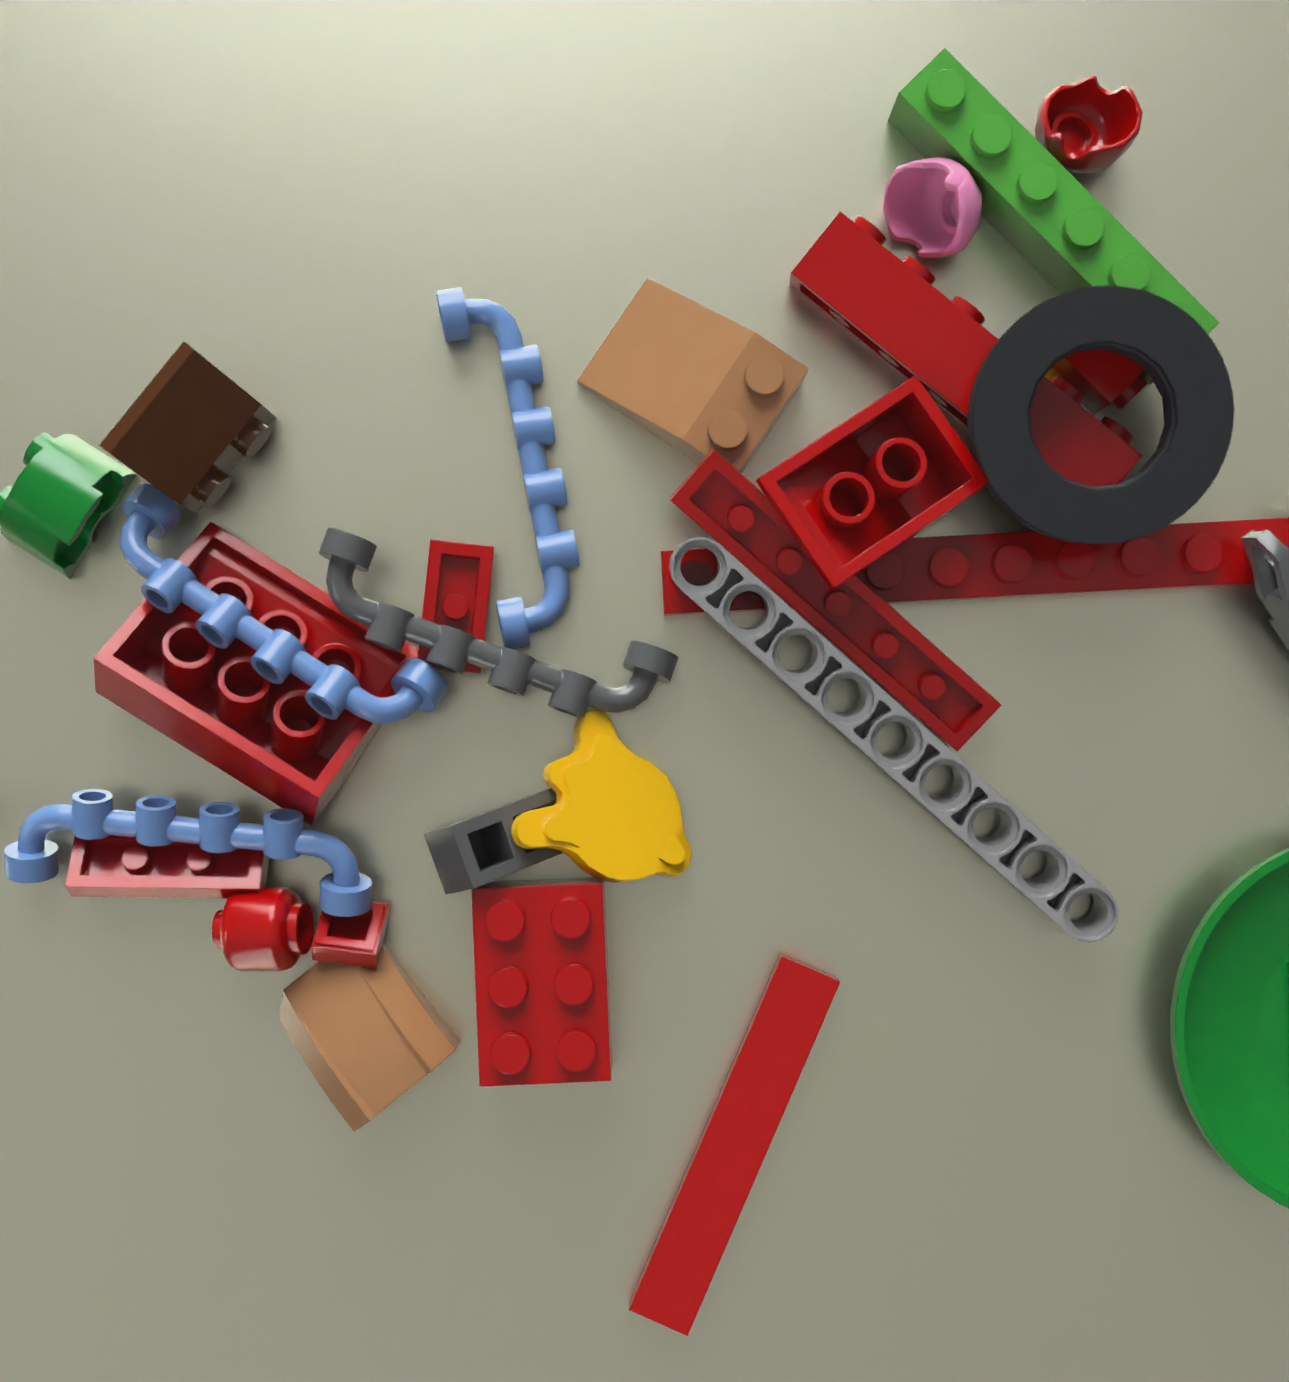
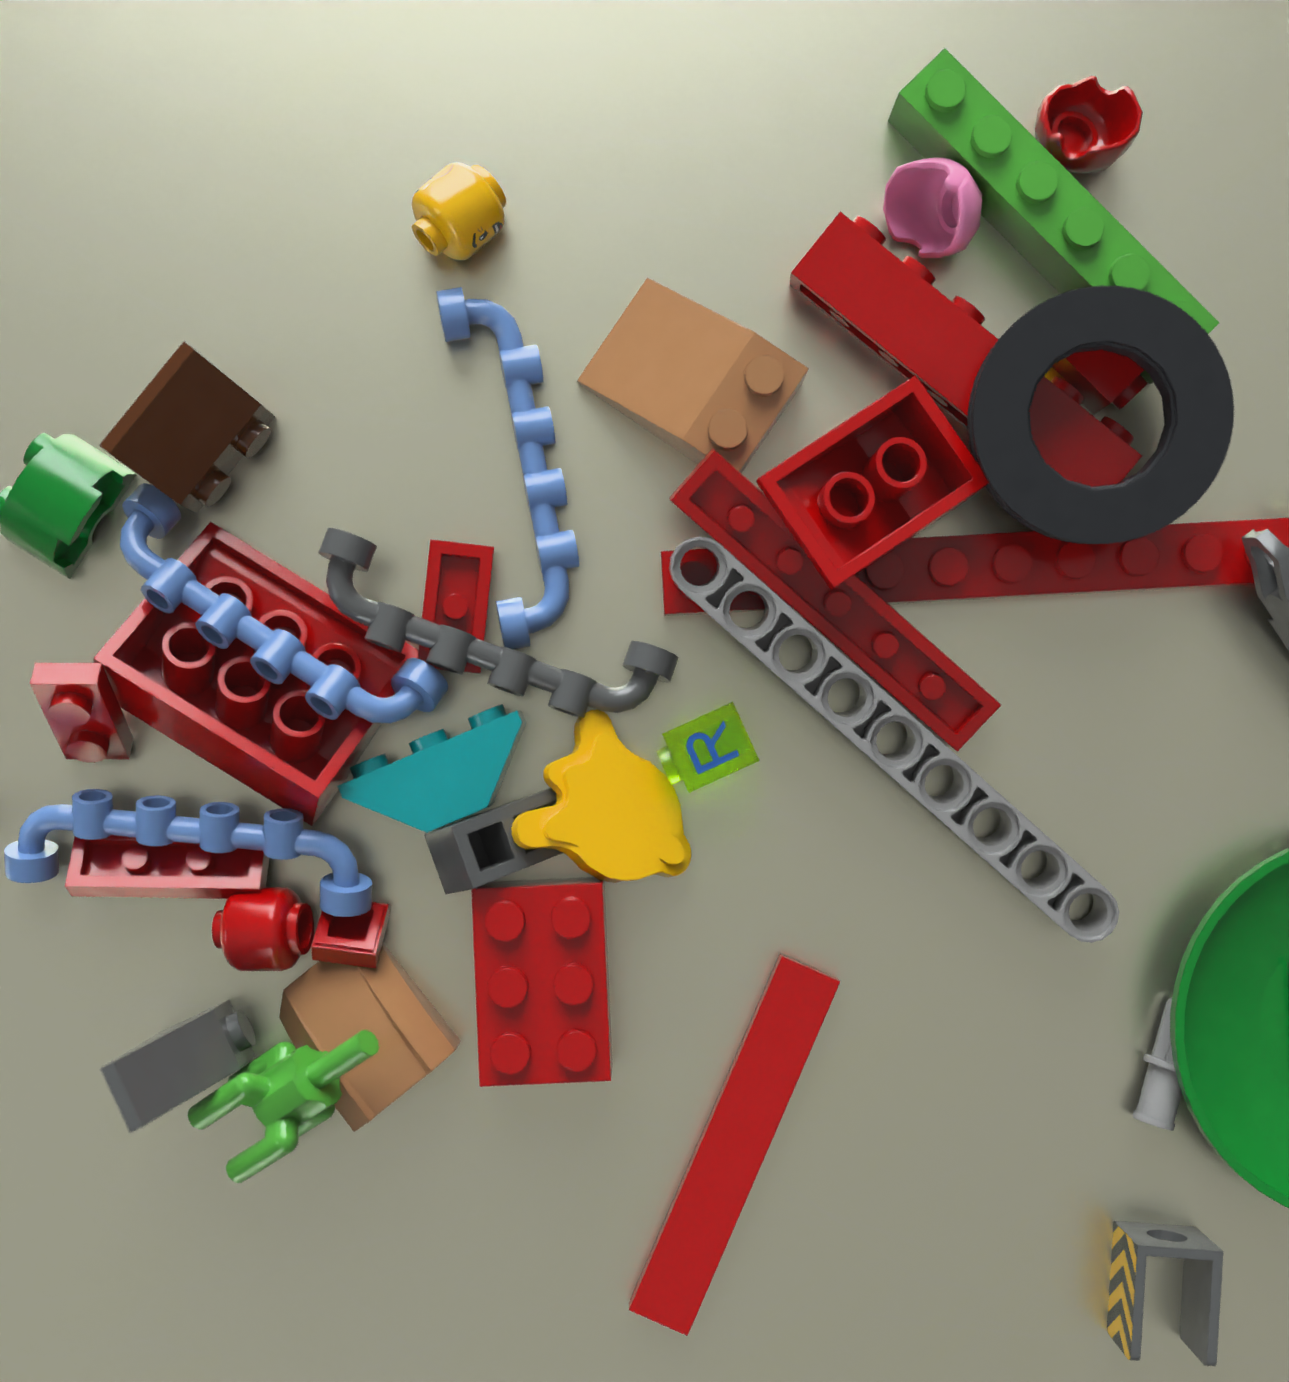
none -> red plate [30,663,134,763]
none -> dark grey slope [100,1000,256,1133]
none -> bright green plant [188,1030,379,1183]
none -> teal slope [337,704,526,833]
none -> yellow head [411,163,507,260]
none -> clear neon green brick [656,702,760,793]
none -> dark grey piece [1107,1221,1223,1366]
none -> light grey axle [1133,998,1182,1131]

